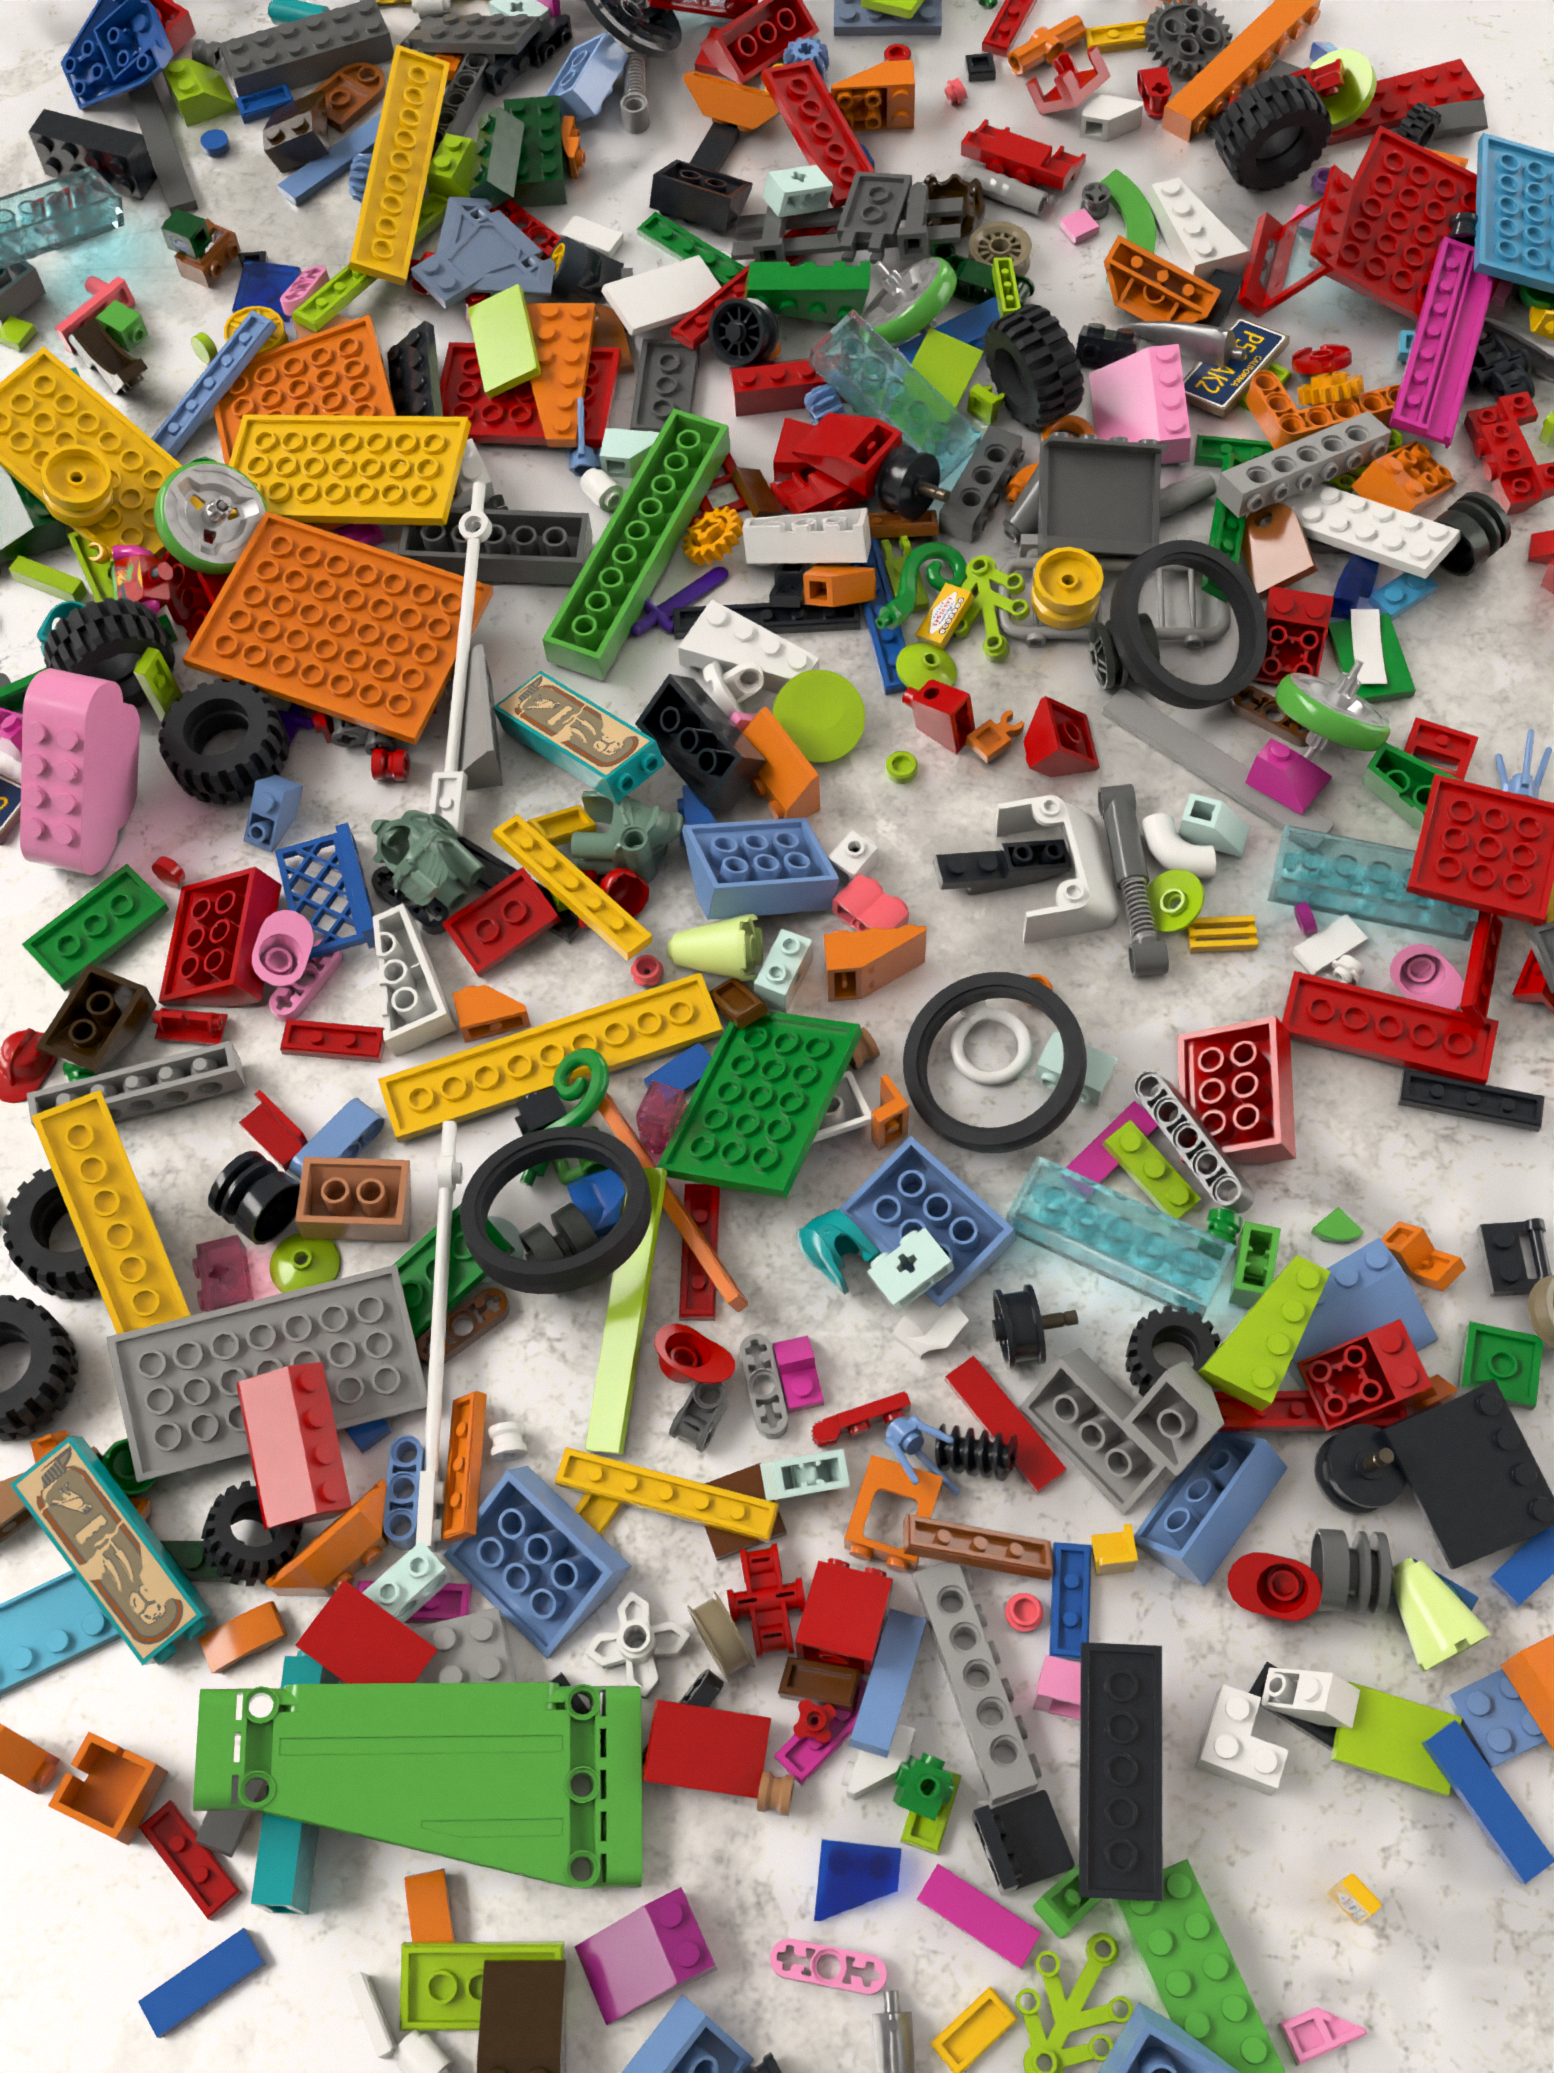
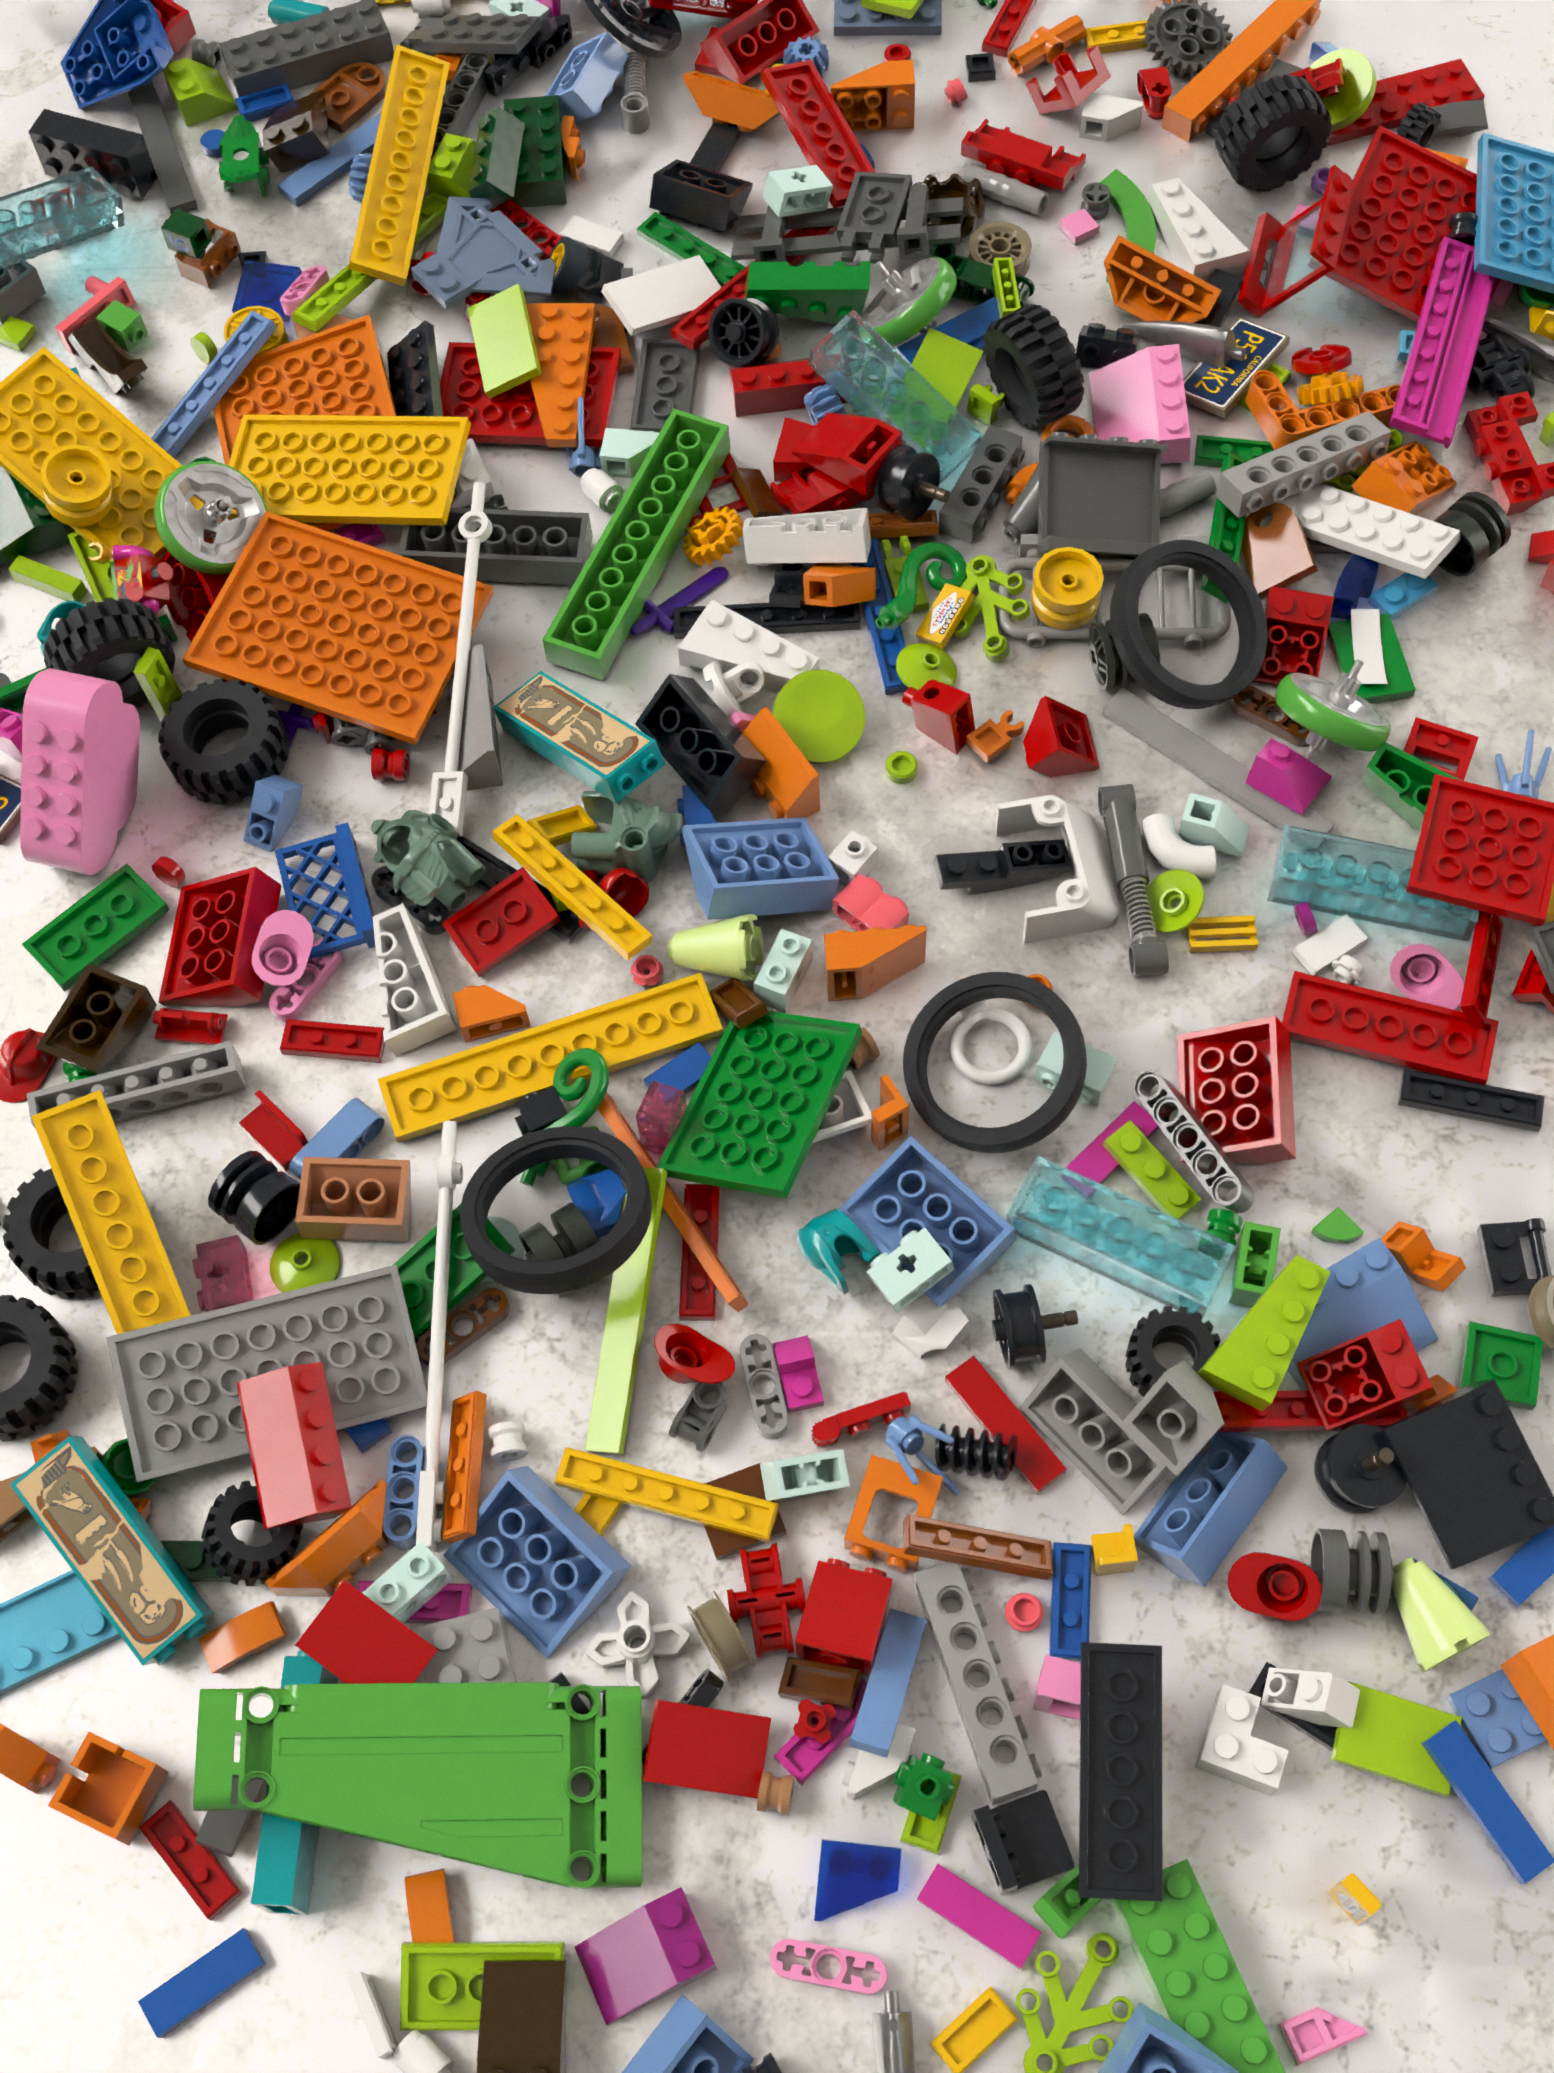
none -> green piece [218,115,270,197]

